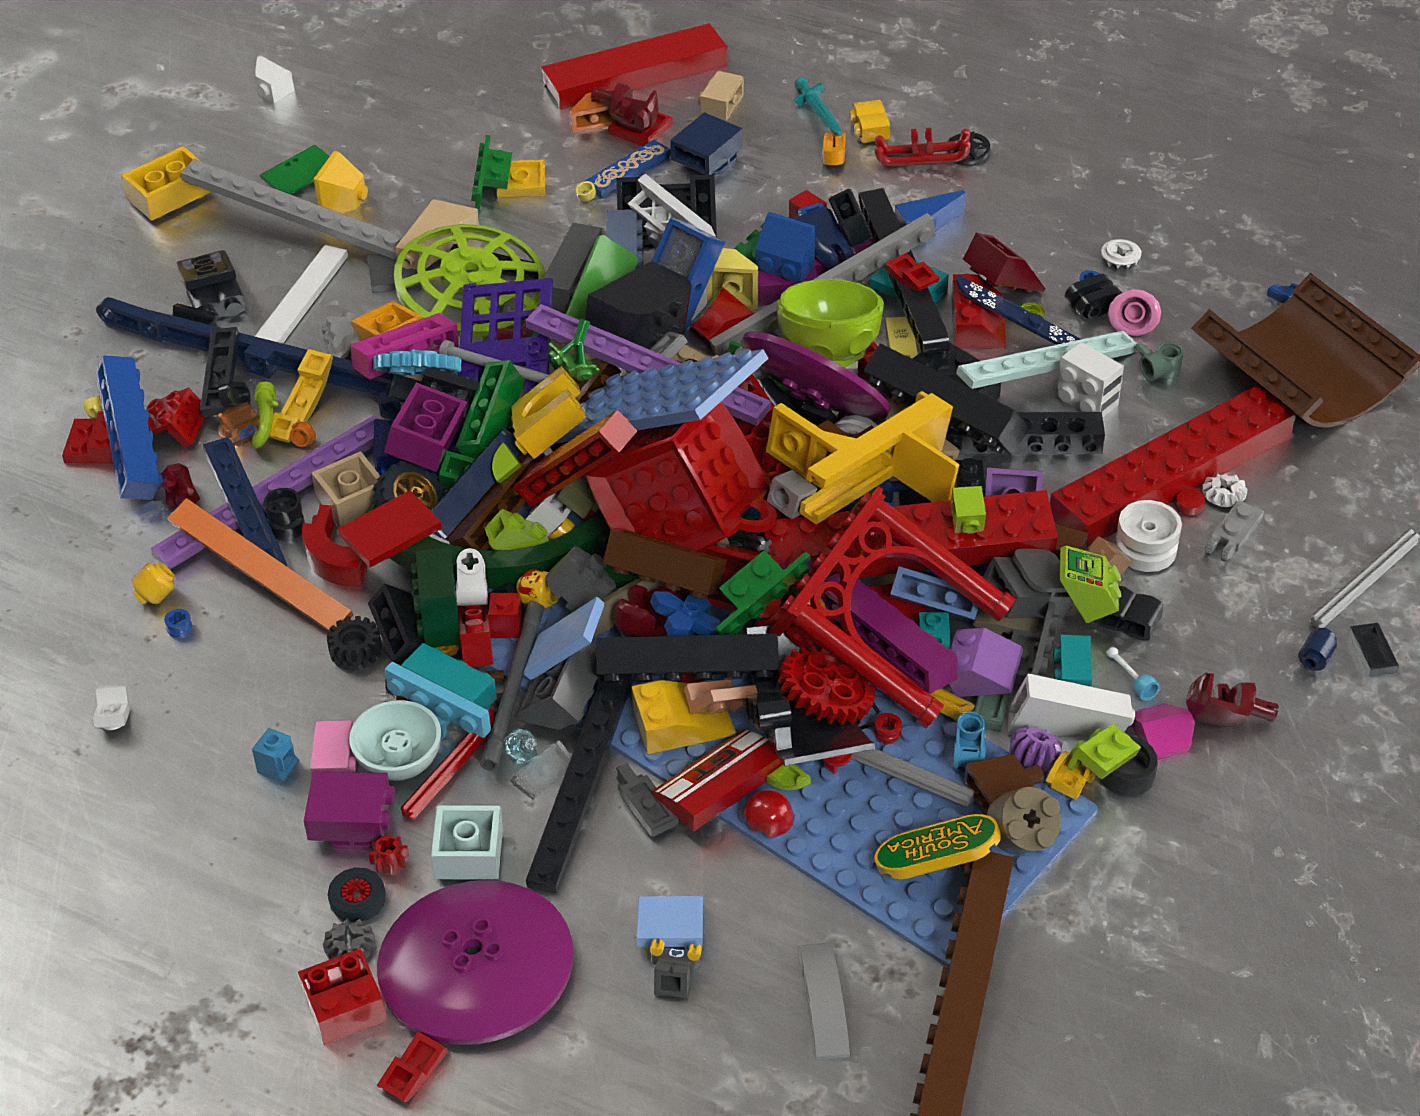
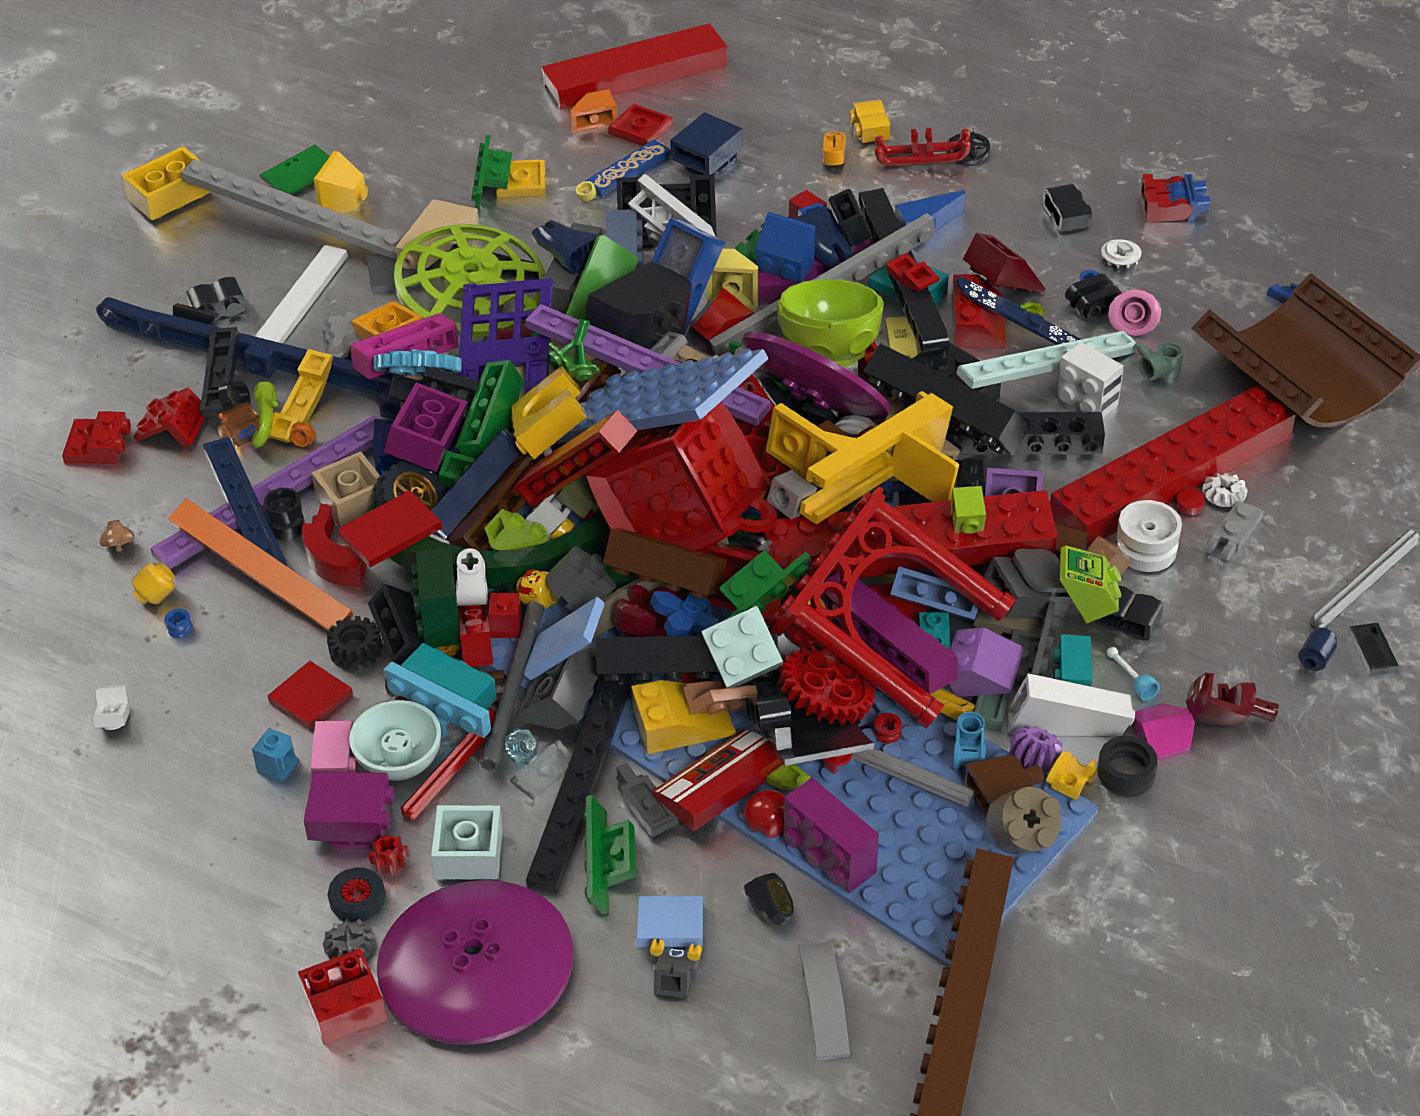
light yellow hinge [82,396,103,419] -> none
blue brick [95,355,162,500] -> none
dark red rock [161,463,200,508] -> none
black tile [176,250,237,290] -> none
white slope [255,55,294,103] -> none
red slope [377,1032,448,1103] -> none
light grey bar [439,340,549,383] -> none
lime tile [492,443,522,483] -> none
dark red piece [591,82,659,133] -> none
tan brick [698,71,744,121] -> none
teal sword [794,77,841,136] -> none
tile [874,814,1001,879] -> none
lime bracket [1067,723,1141,780] -> none
none -> medium nougat piece [100,520,134,551]
none -> red tile [267,661,353,730]
none -> dark blue piece [531,220,599,274]
none -> green bracket [584,795,636,915]
none -> light aqua brick [701,606,783,688]
none -> black rock [743,873,794,926]
none -> magenta brick [783,777,879,893]
none -> black brick [1043,184,1092,232]
none -> hips [1141,174,1210,223]

